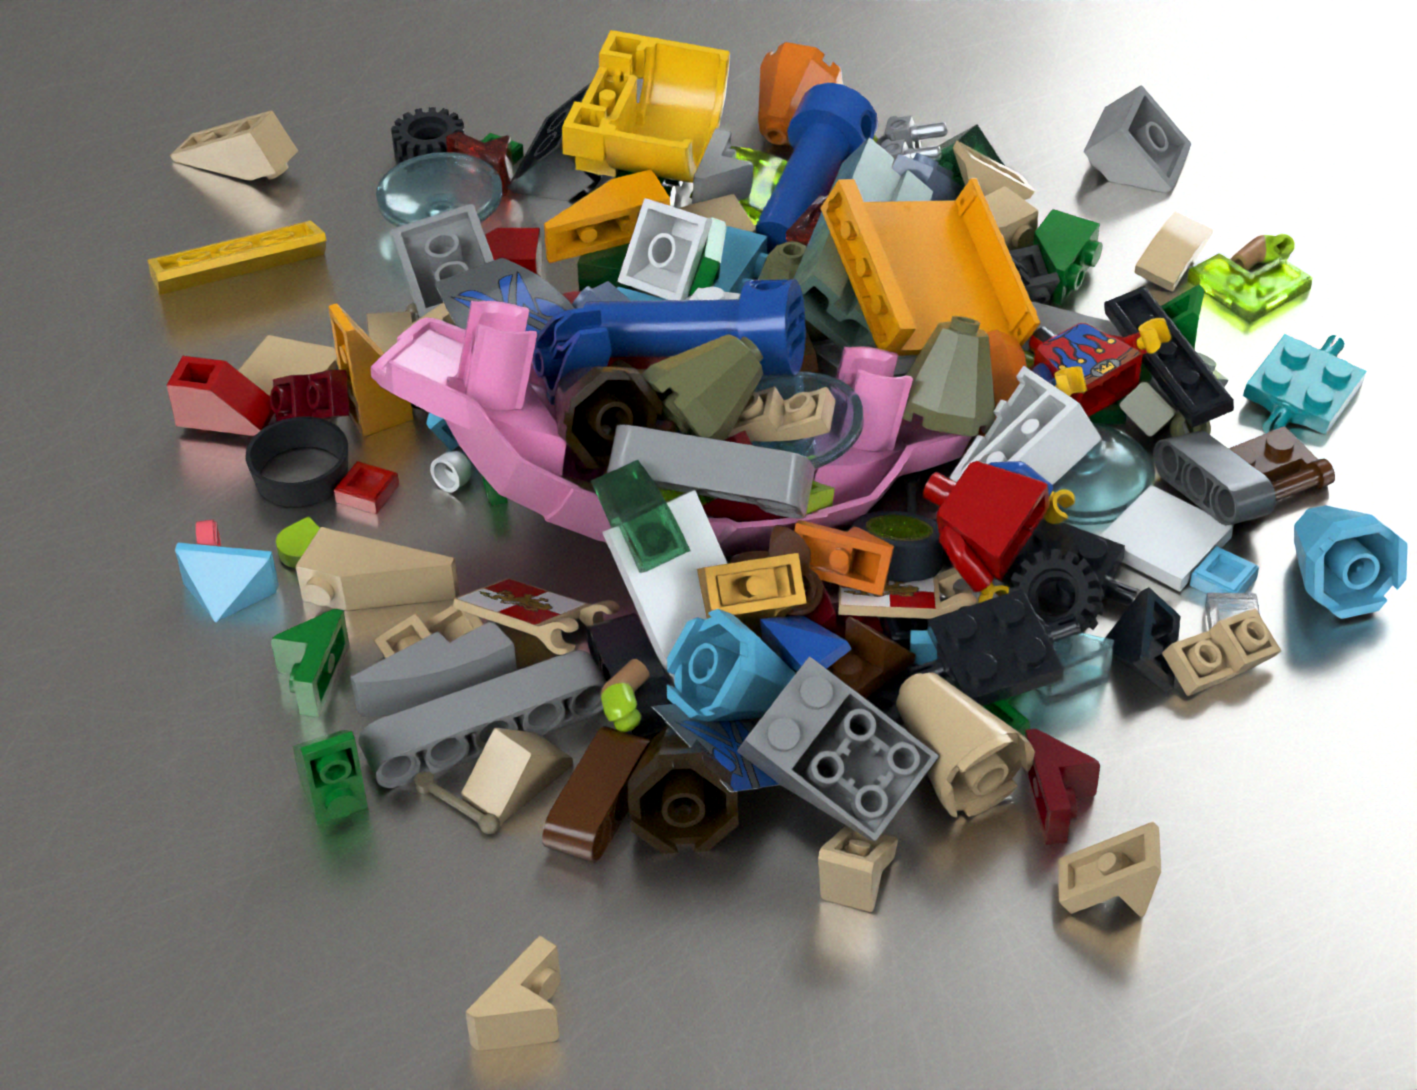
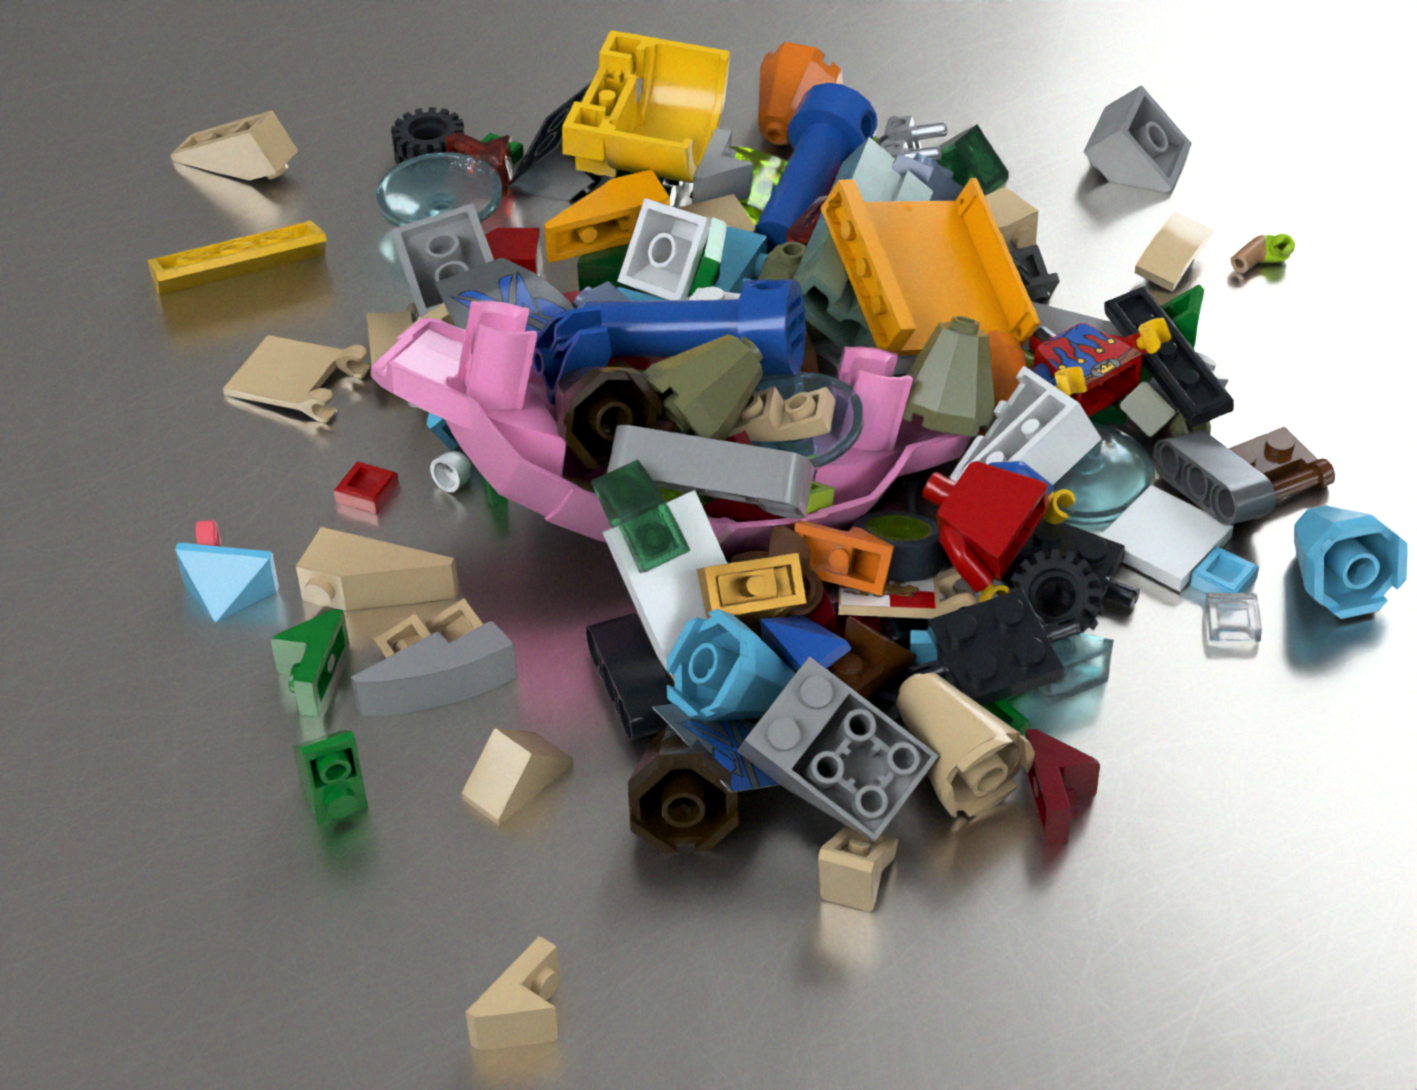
red slope [167,356,274,436] -> none
black tyre [245,417,348,507] -> none
dark red slope [270,370,350,422] -> none
lime tile [276,516,320,568] -> none
light orange slope [328,303,413,437] -> none
light grey beam [358,650,607,788] -> none
dark tan hinge [414,771,500,834] -> none
flag [453,578,620,655] -> none
reddish brown beam [542,726,652,863] -> none
lime arm [600,659,650,732] -> none
tan slope [953,141,1035,200] -> none
green slope [1034,209,1103,305] -> none
tan slope [1058,821,1161,917] -> none
black slope [1098,587,1181,692] -> none
tan slope [1162,608,1282,696] -> none
clear neon green tile [1187,253,1313,324] -> none
plate [1243,333,1367,435] -> none

